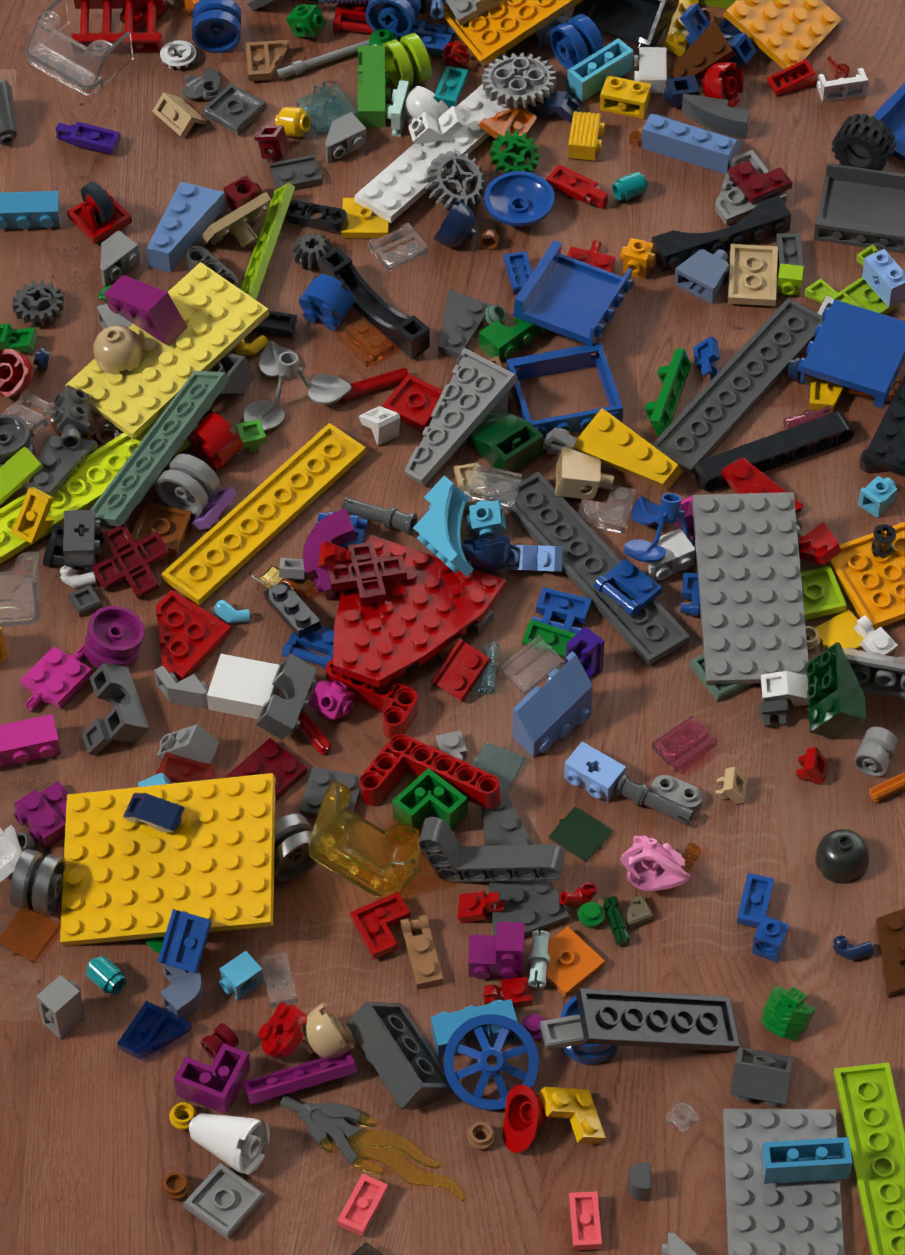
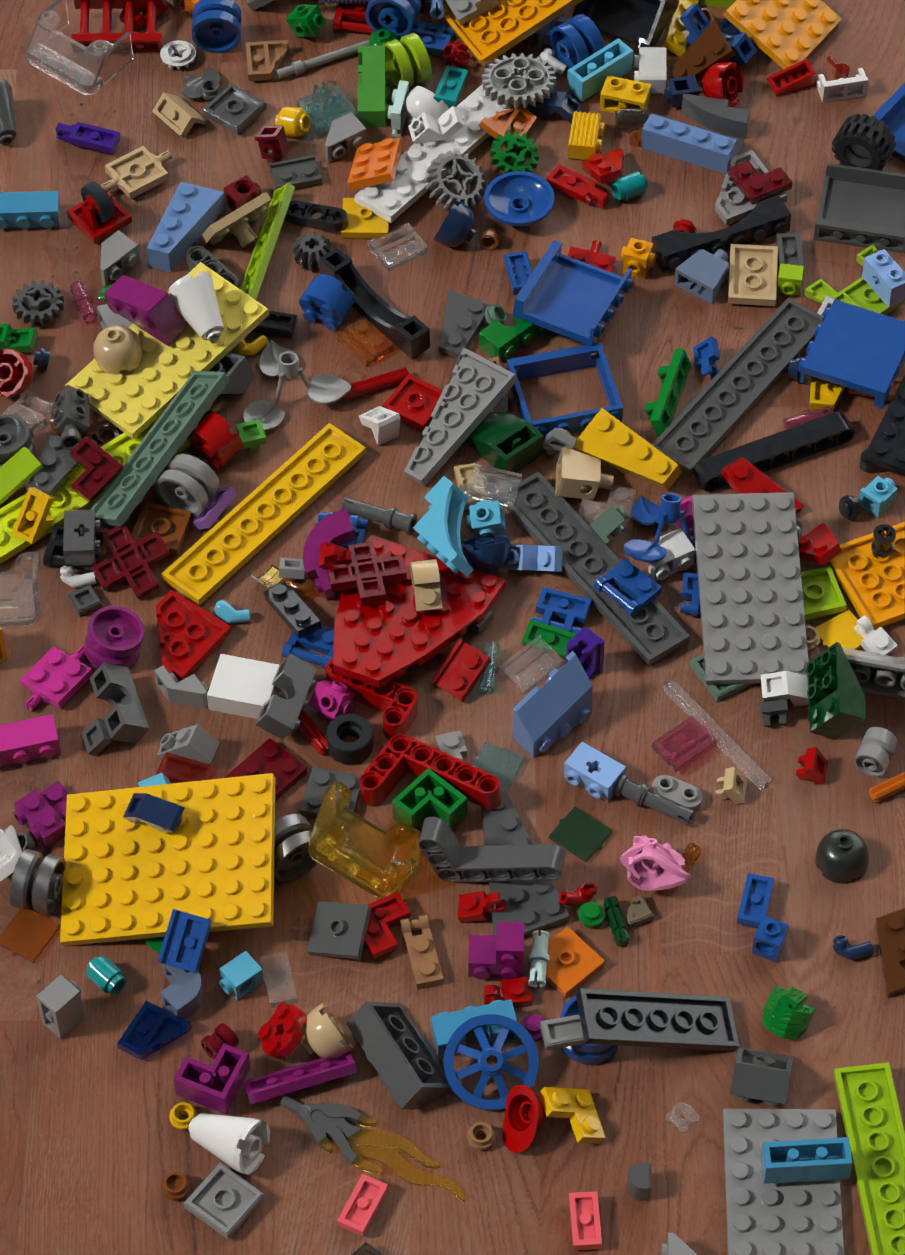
none -> dark red plate [69,436,124,504]
none -> clear pink pin [70,281,98,324]
none -> tan plate [101,146,172,199]
none -> white cone [169,271,224,341]
none -> dark grey plate [307,901,371,959]
none -> black tyre [326,713,373,765]
none -> orange plate [347,138,403,191]
none -> tan brick [410,559,442,612]
none -> white arm [540,48,567,75]
none -> red wing [581,148,624,185]
none -> sand green brick [589,505,629,545]
none -> clear smoke cone [615,108,649,131]
none -> clear axle [662,679,772,790]
none -> red plate [673,219,696,233]
none -> black plate [839,495,862,520]

